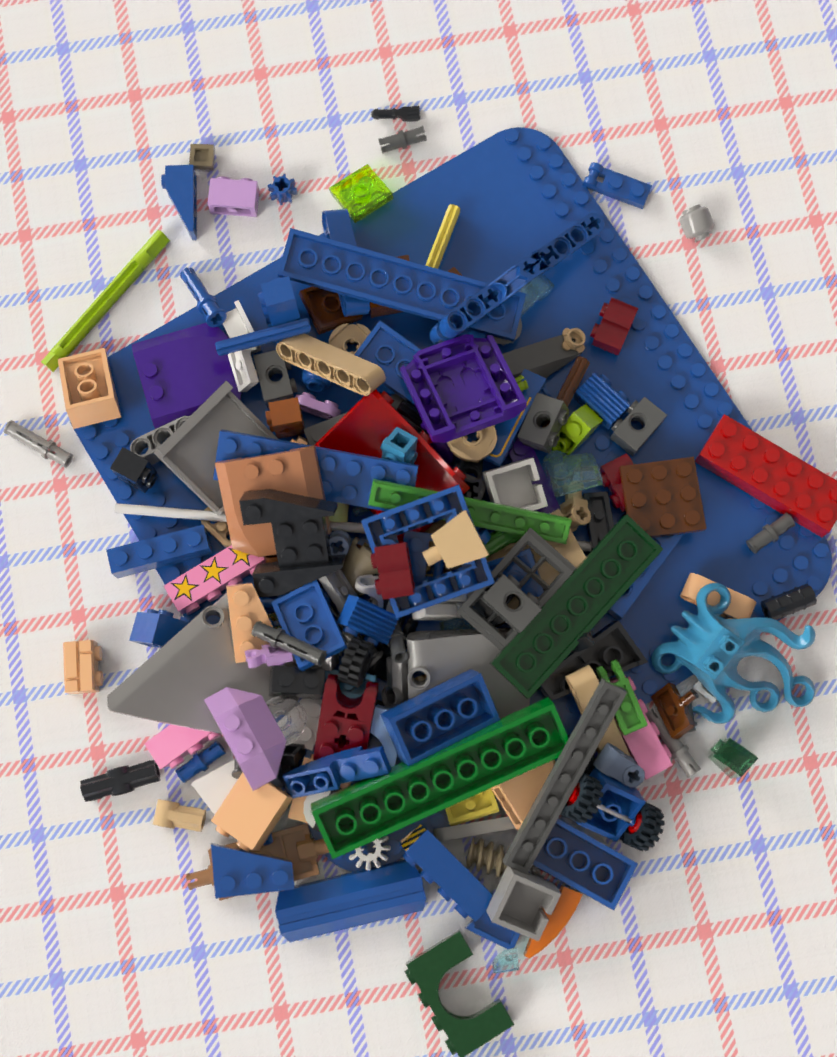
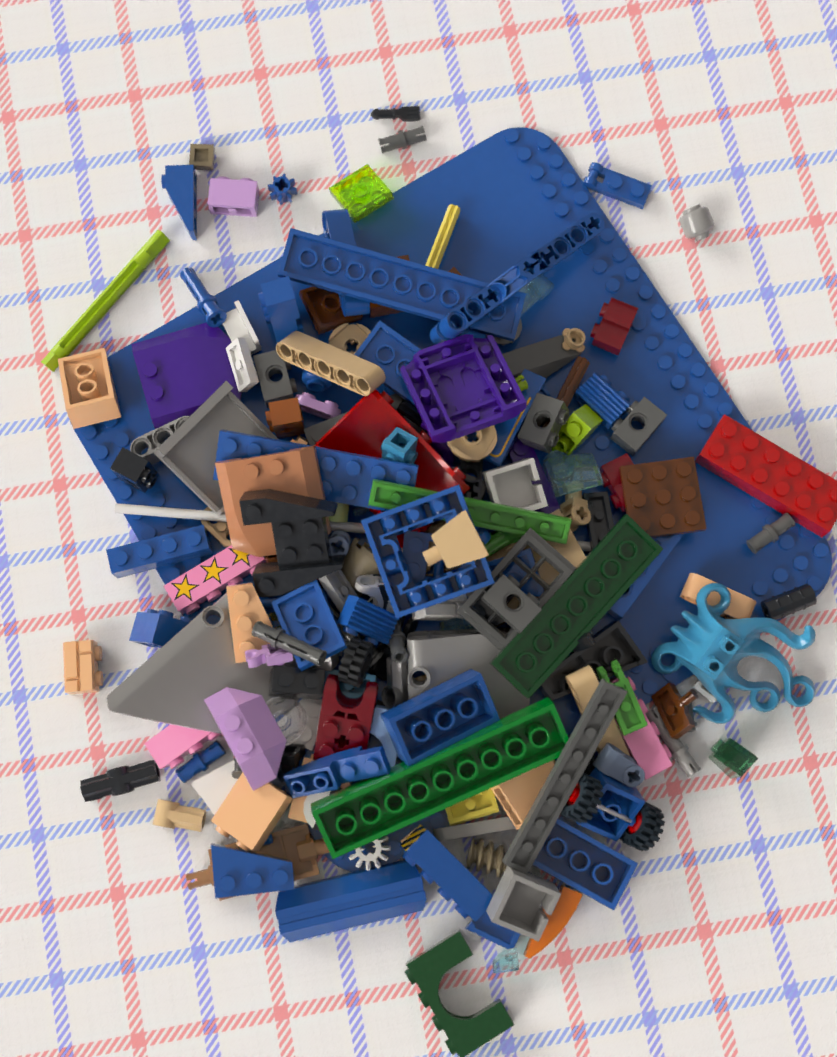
light grey pin [4,420,73,468] -> none
blue axle [215,318,311,356] -> none
dark red brick [371,542,416,600] -> none

